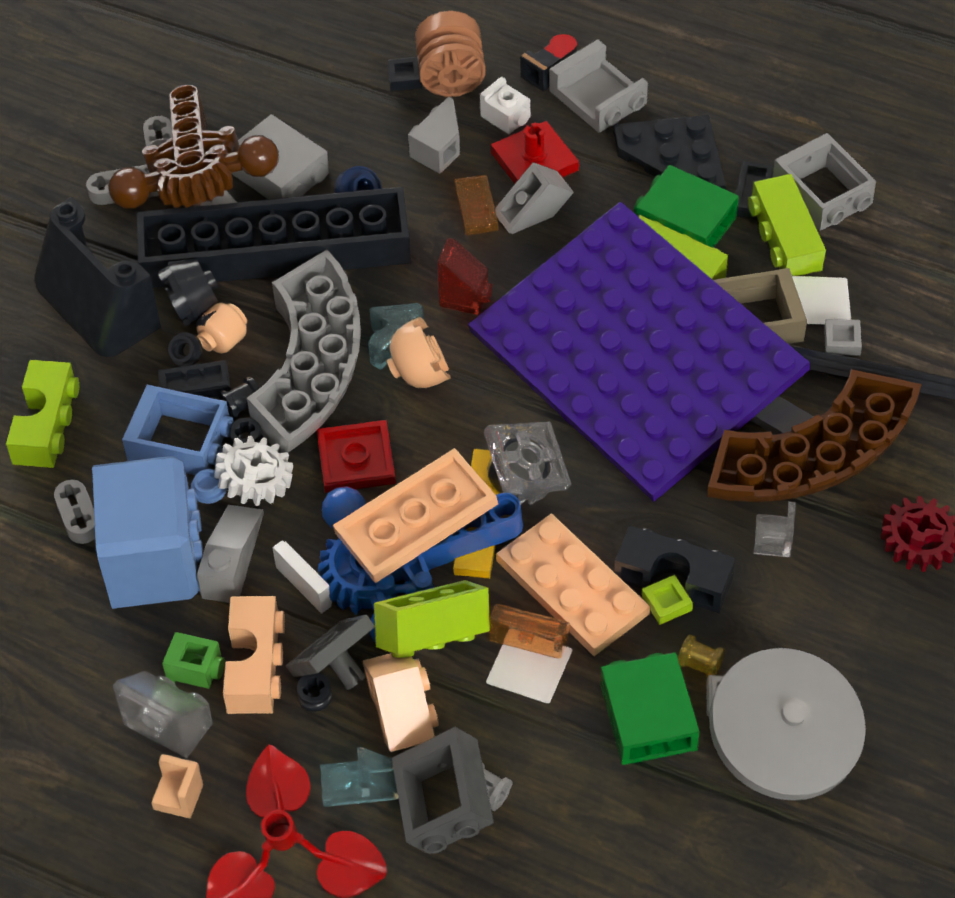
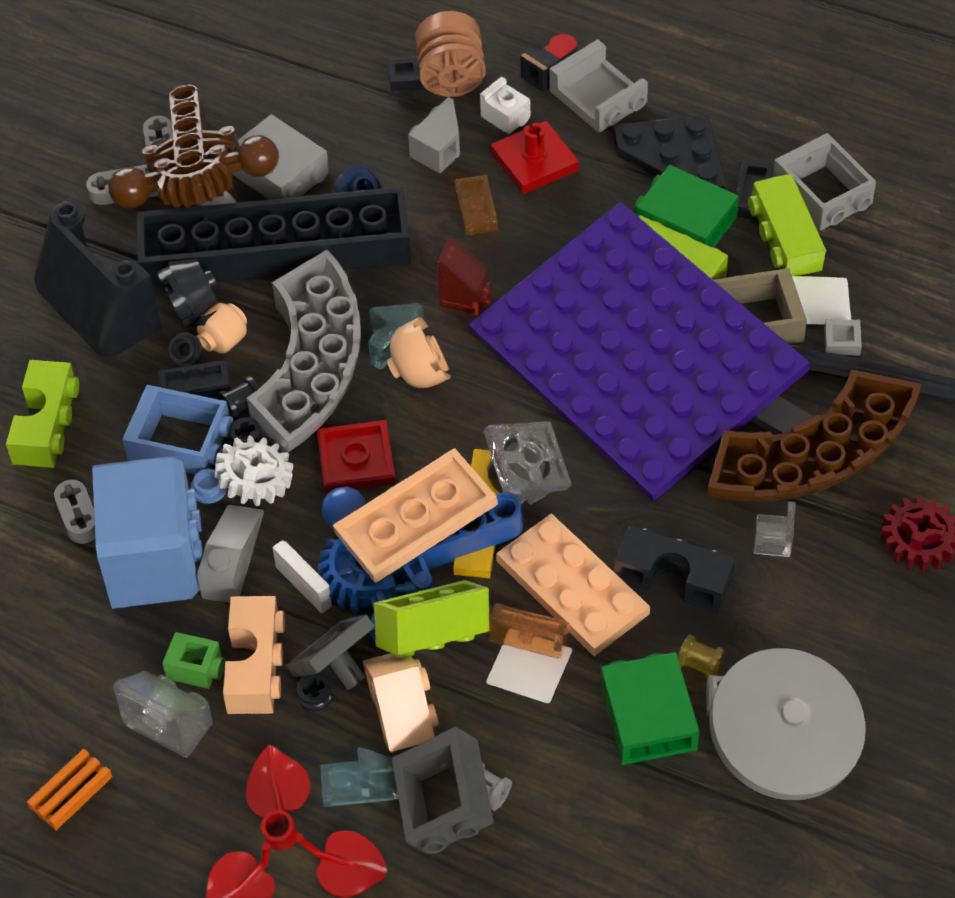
light nougat panel [151,754,203,819] -> none
light grey slope [493,162,574,234] -> none
lime plate [642,575,693,625] -> none
none -> orange tile [27,748,112,830]

